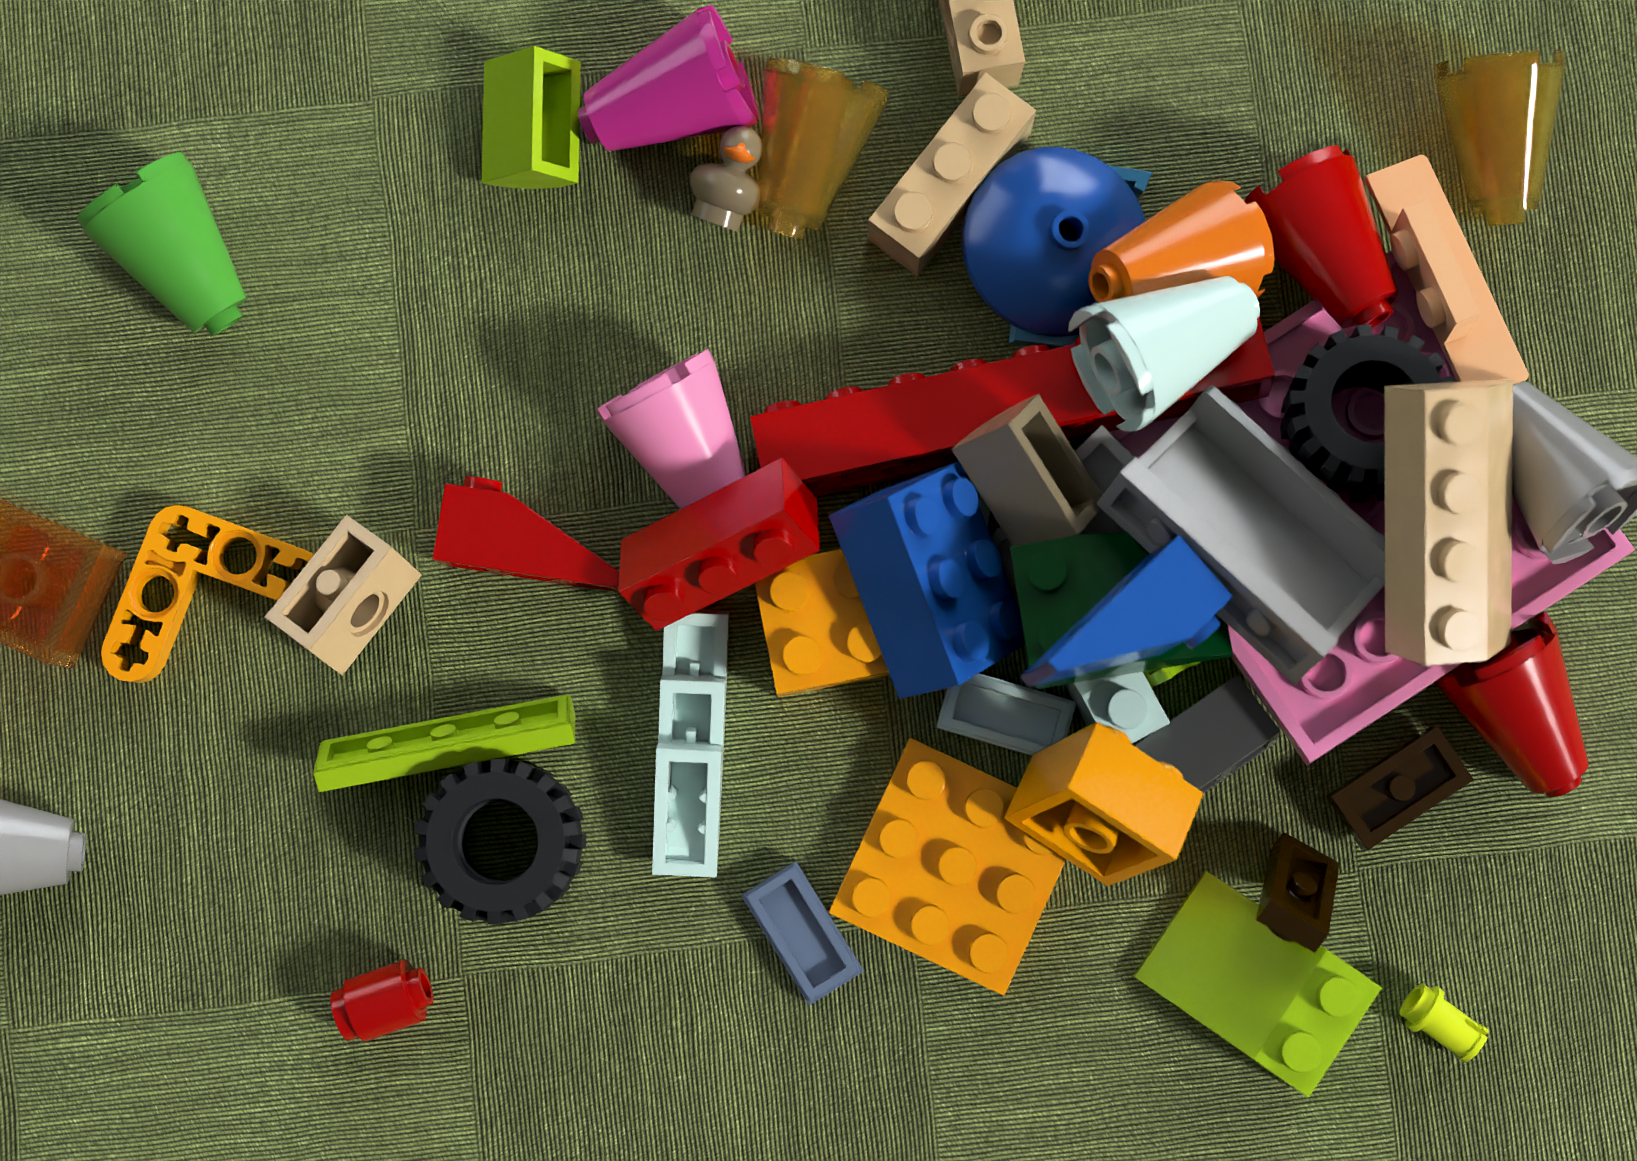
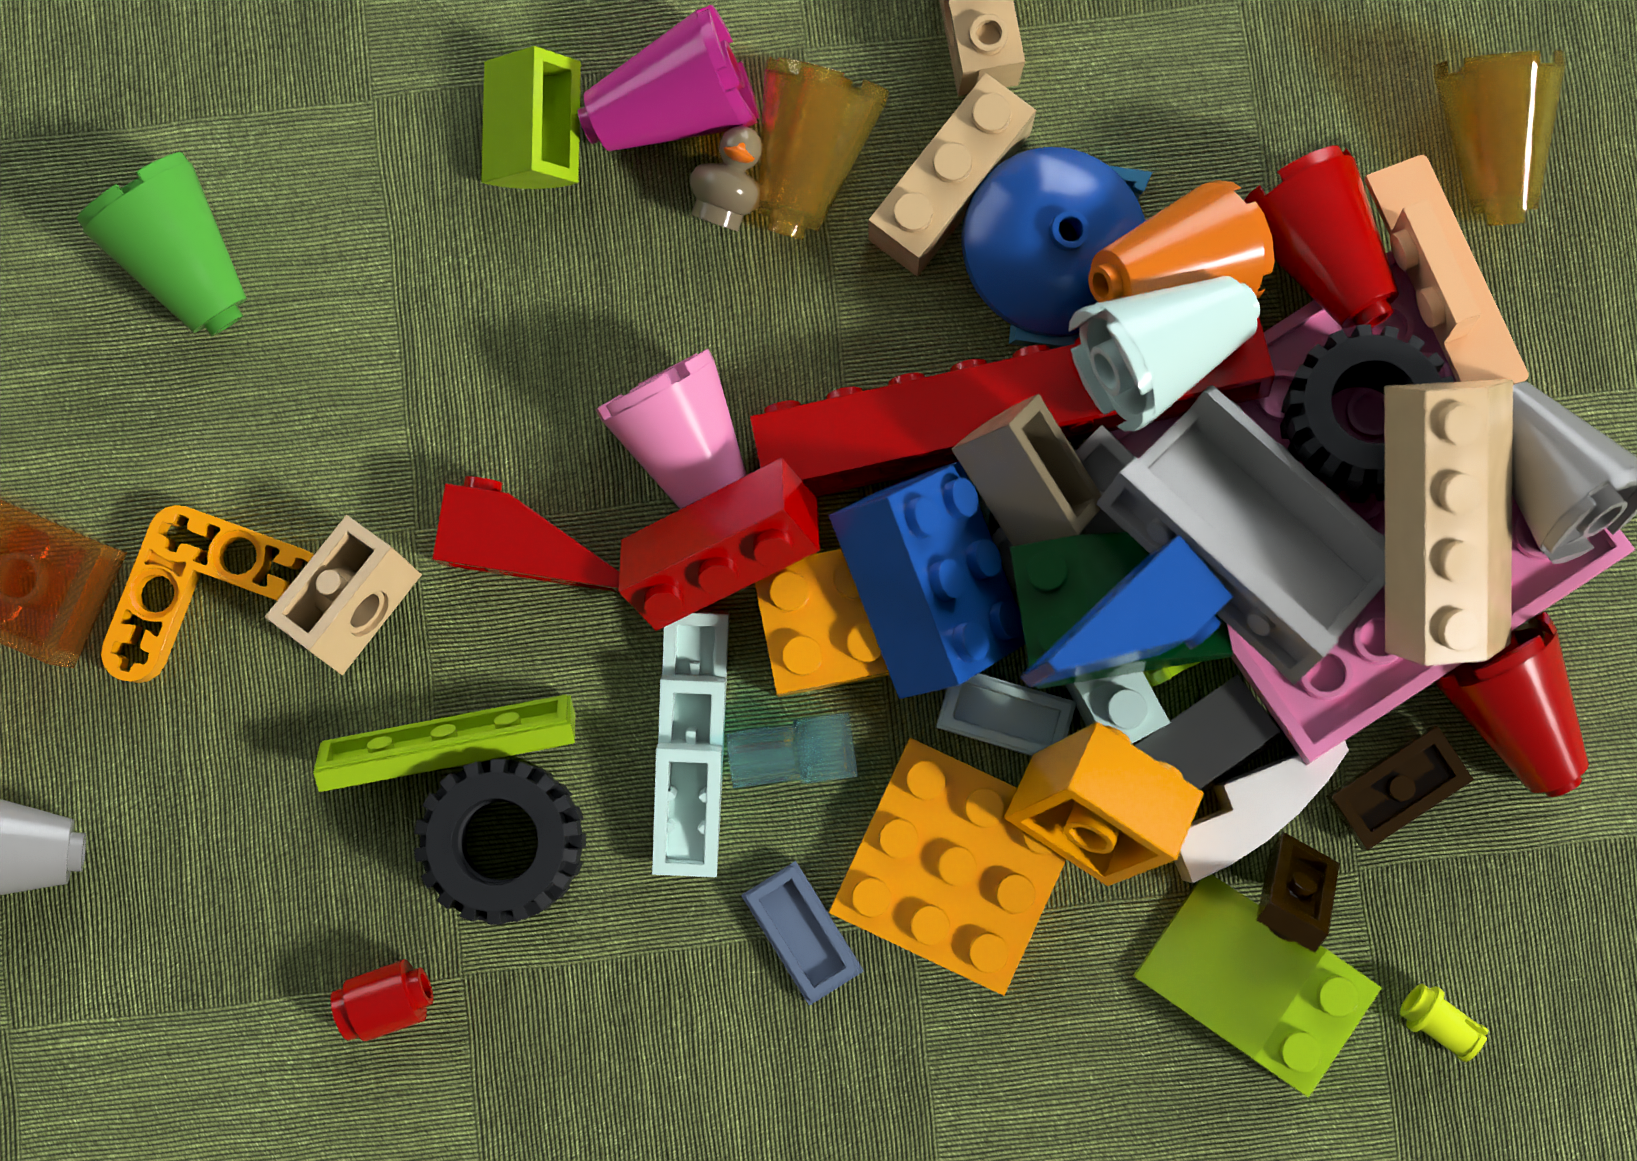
none -> clear light blue piece [726,713,858,788]
none -> white slope [1175,741,1349,883]

